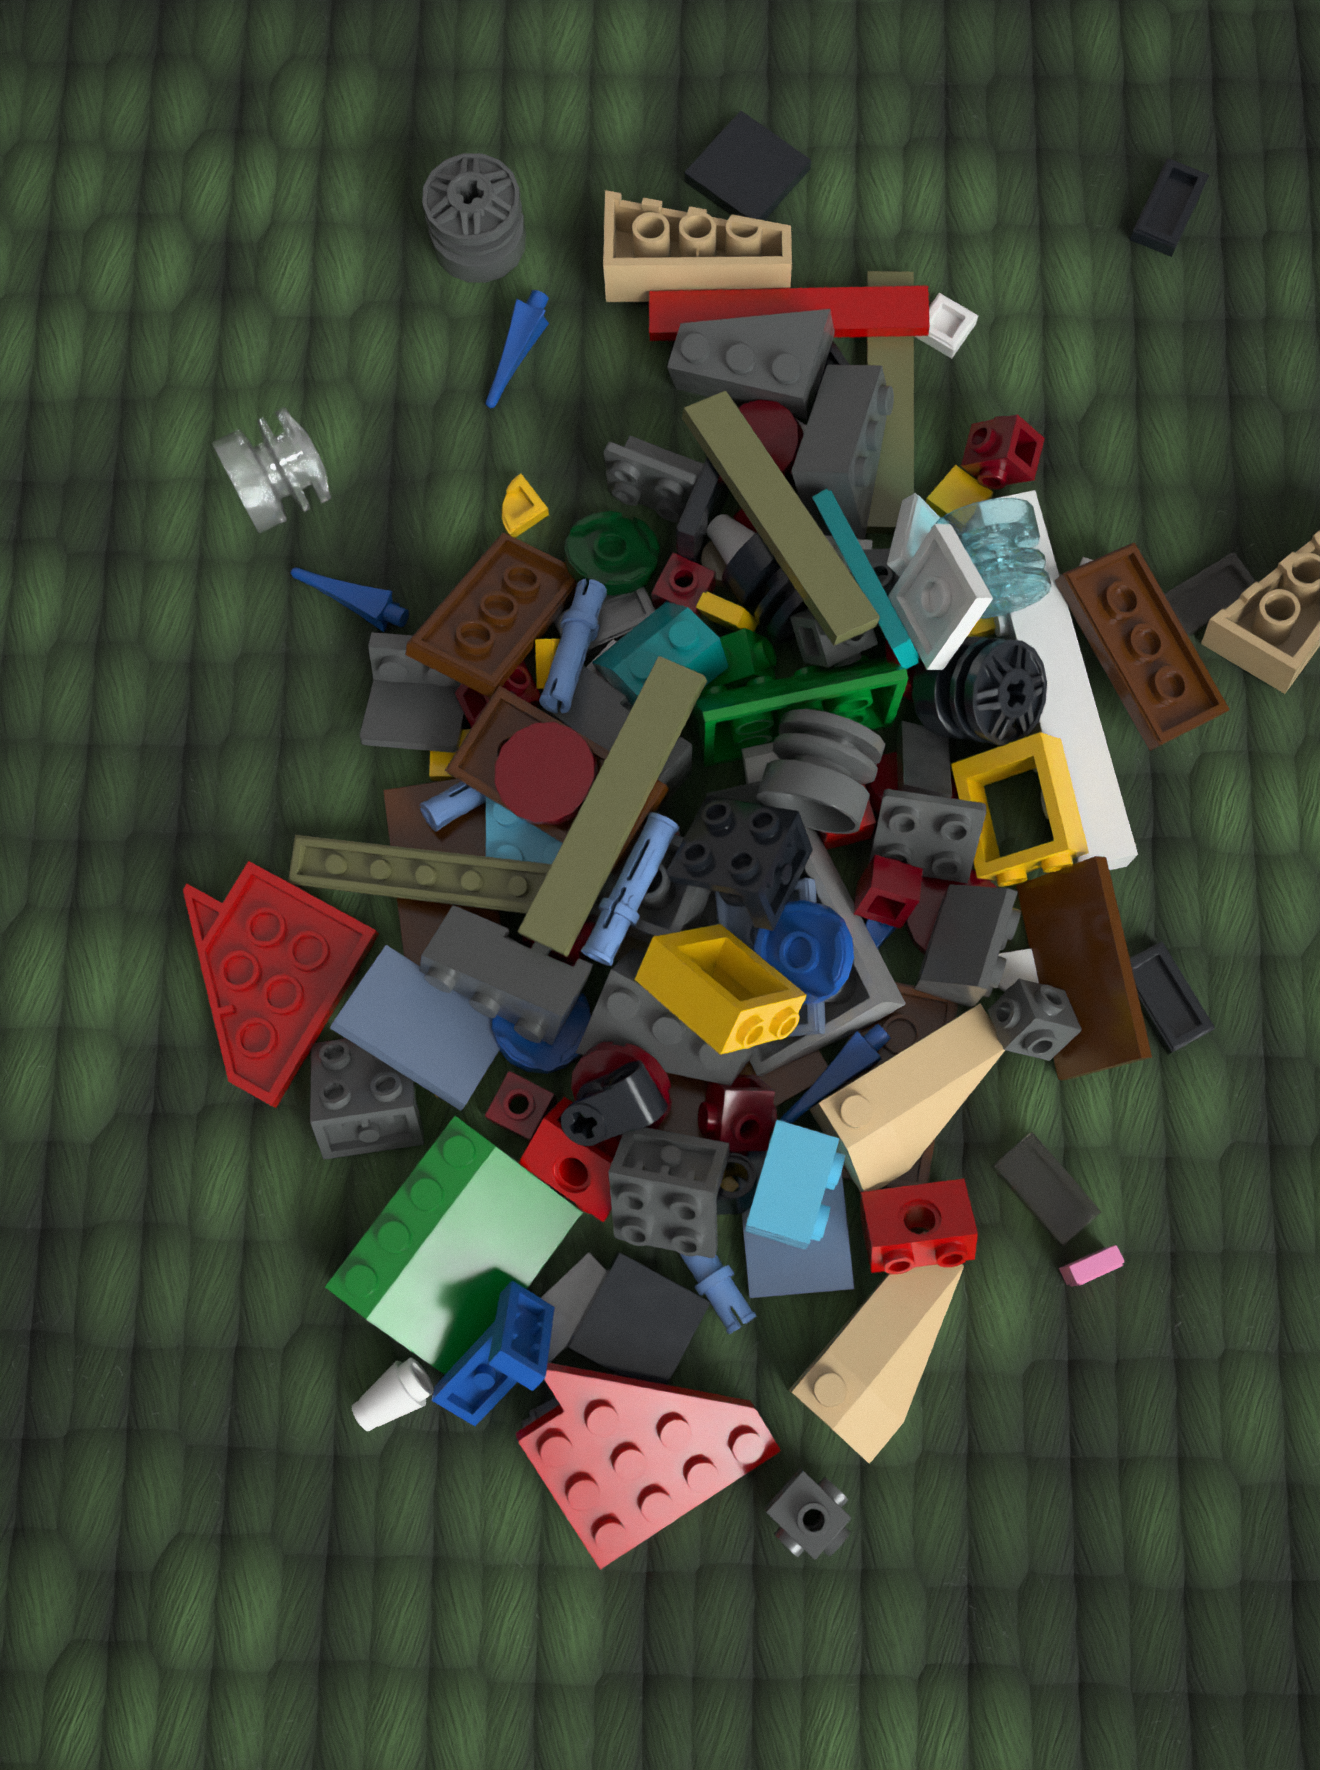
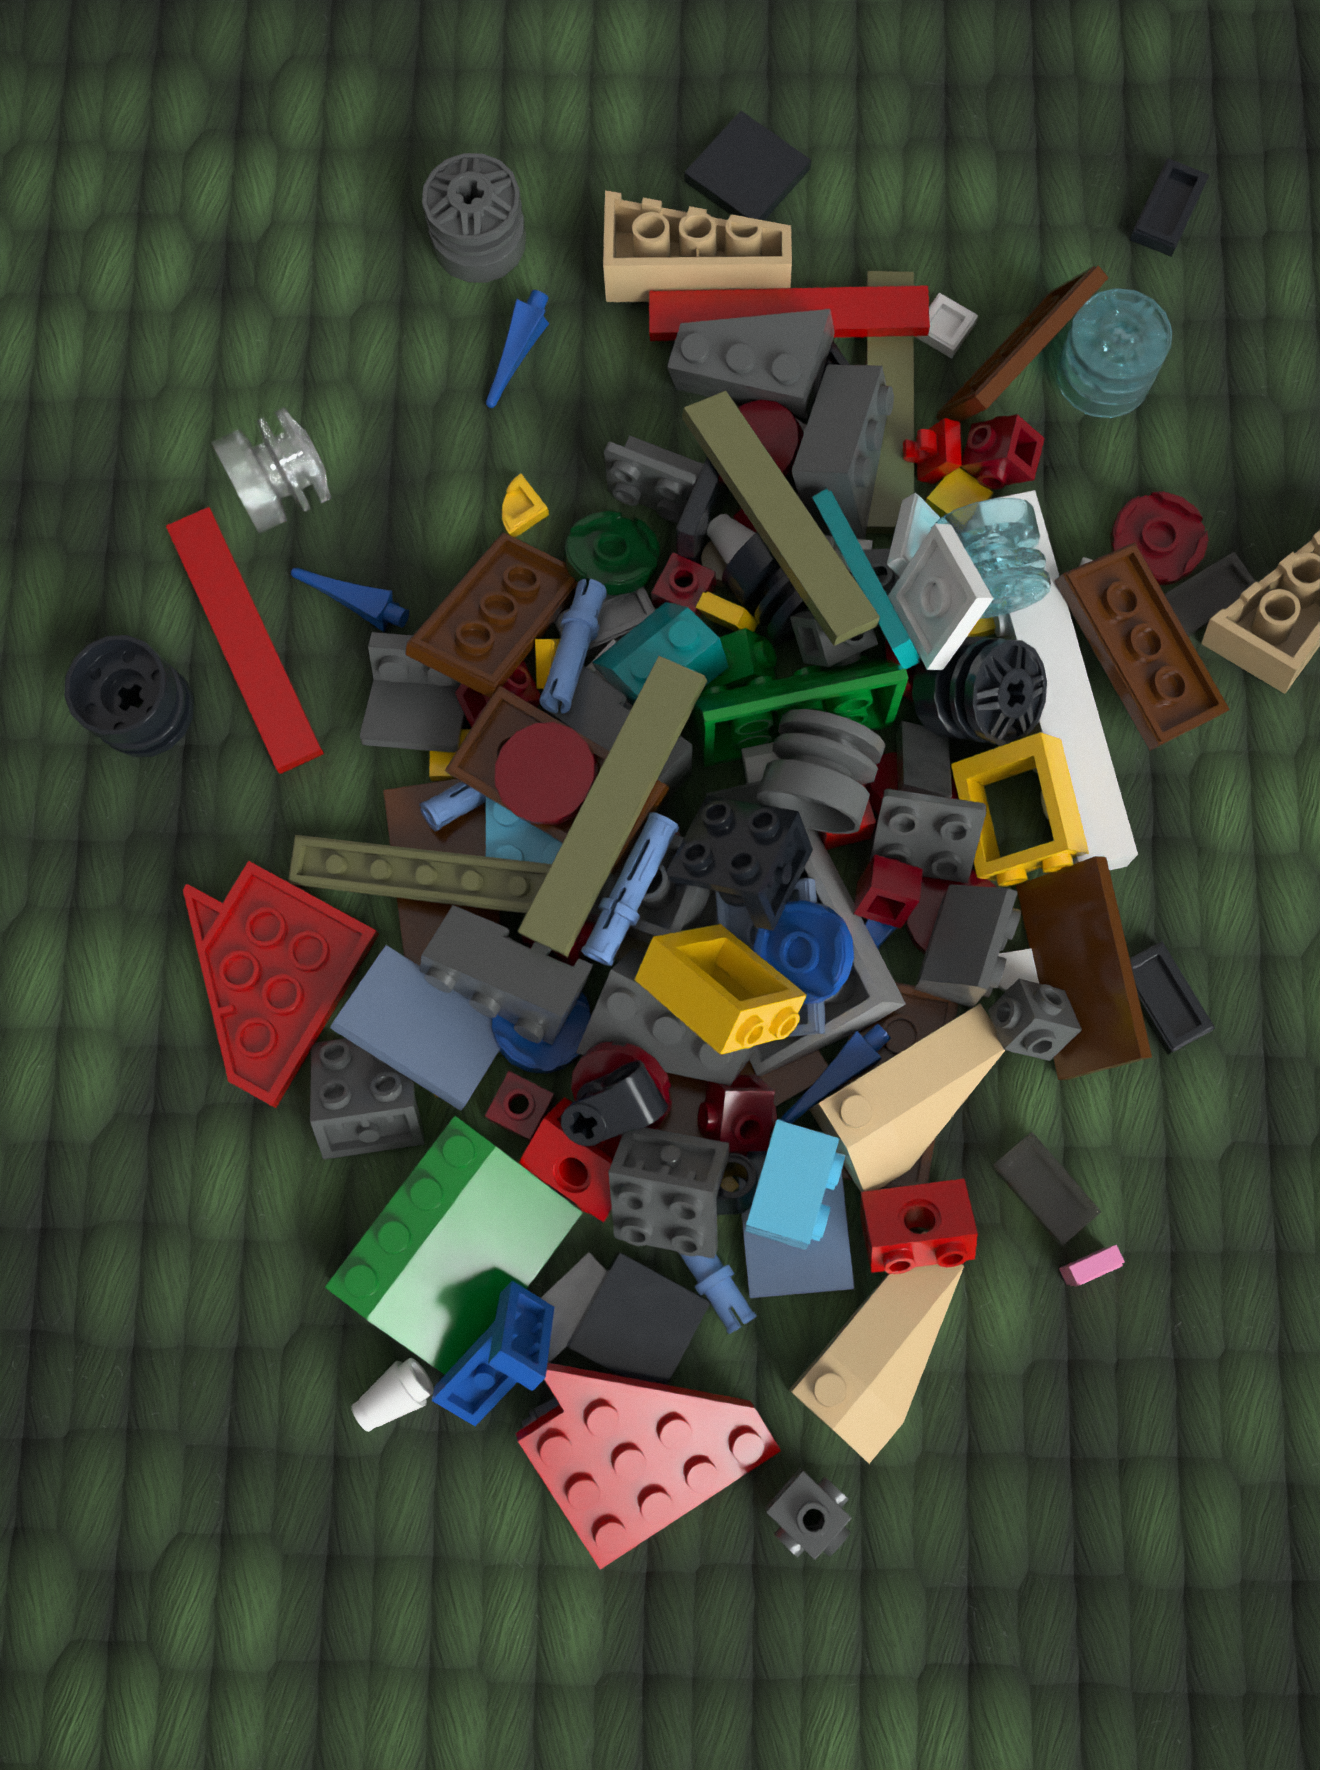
none -> black wheel [64,635,194,757]
none -> red tile [166,507,324,774]
none -> red tile [903,418,962,484]
none -> reddish brown tile [936,266,1109,422]
none -> clear light blue wheel [1056,288,1172,418]
none -> dark red tile [1110,491,1209,585]

